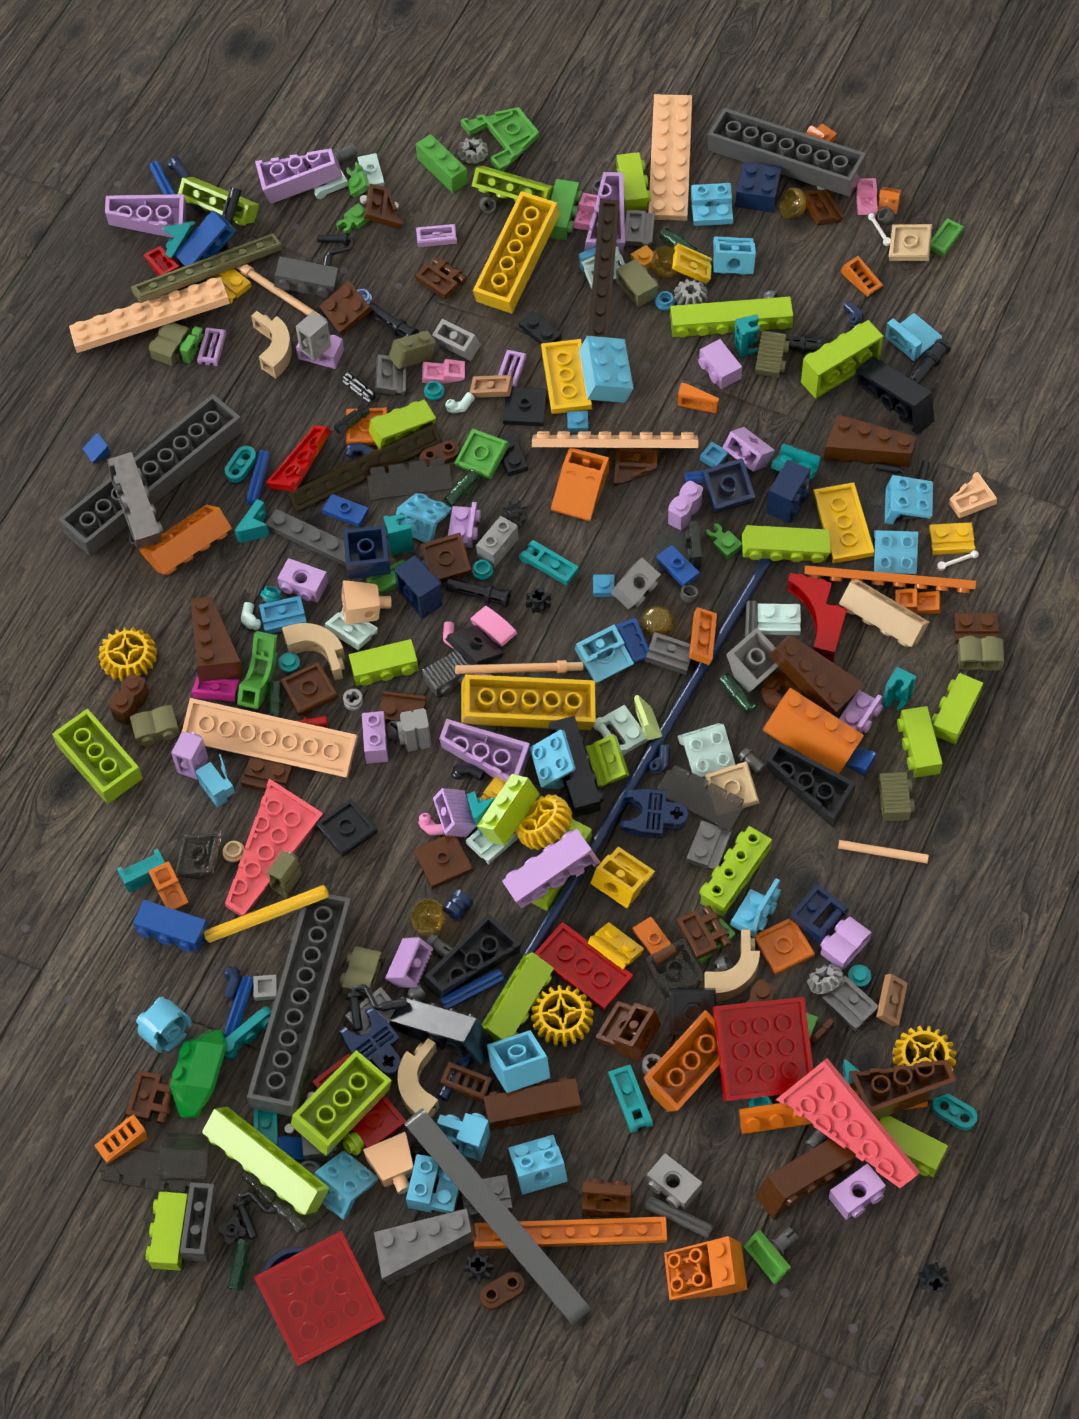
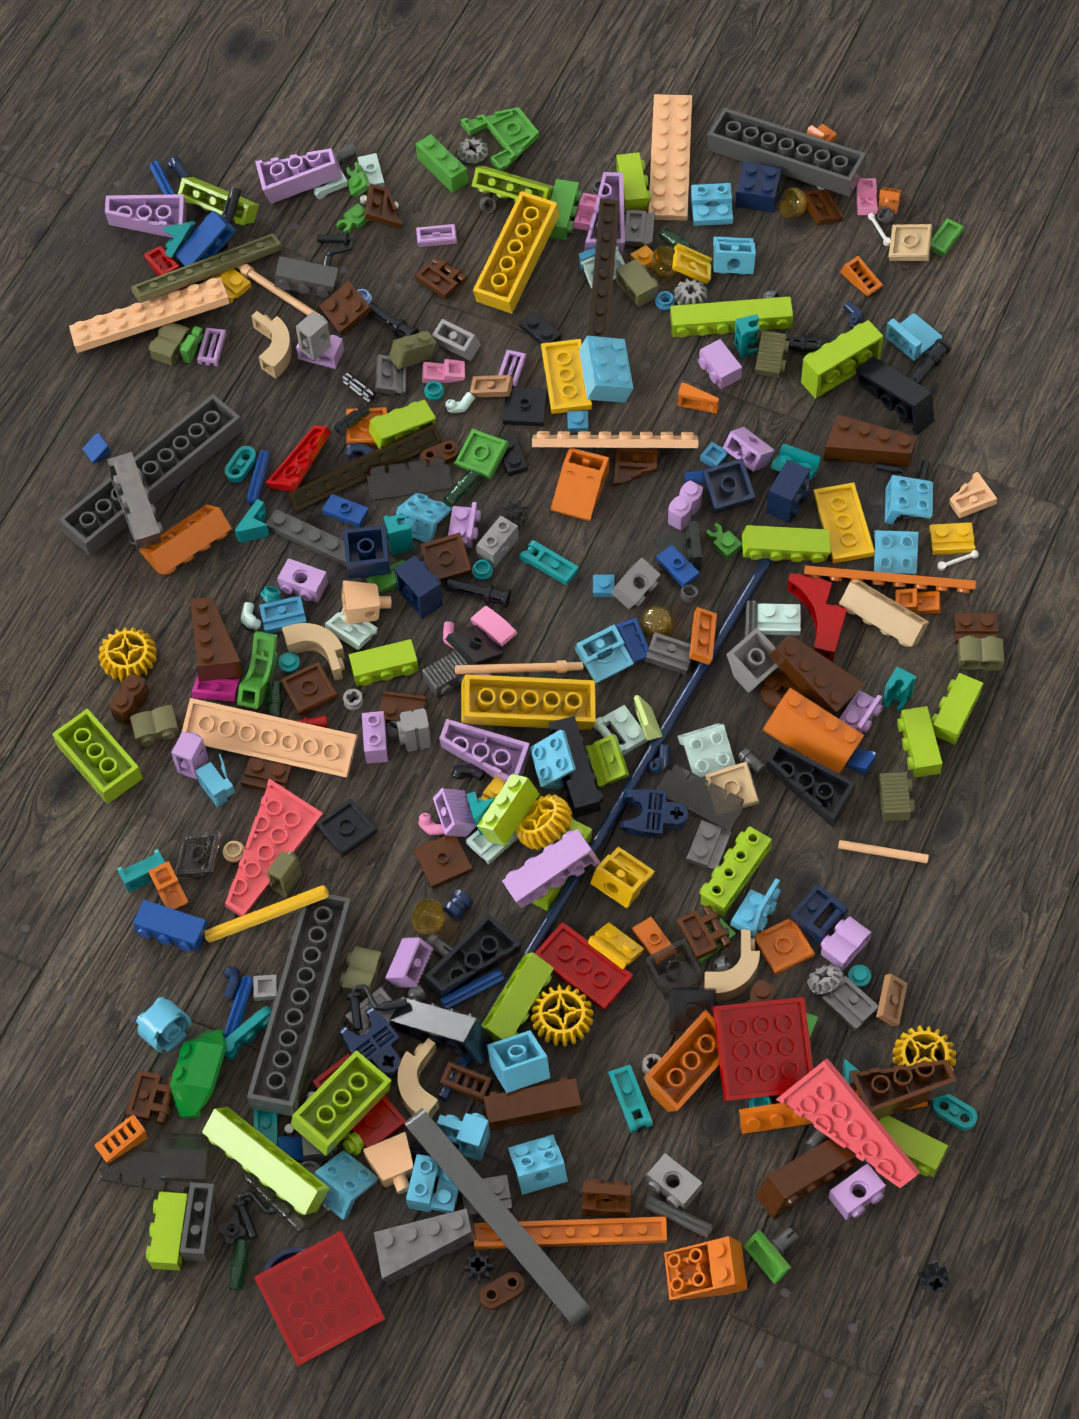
black gear [526,587,551,614] -> none
reddish brown brick [595,1001,661,1061] -> none
clear green pin [718,673,756,714] -> none
reddish brown piece [810,1018,834,1045] -> none

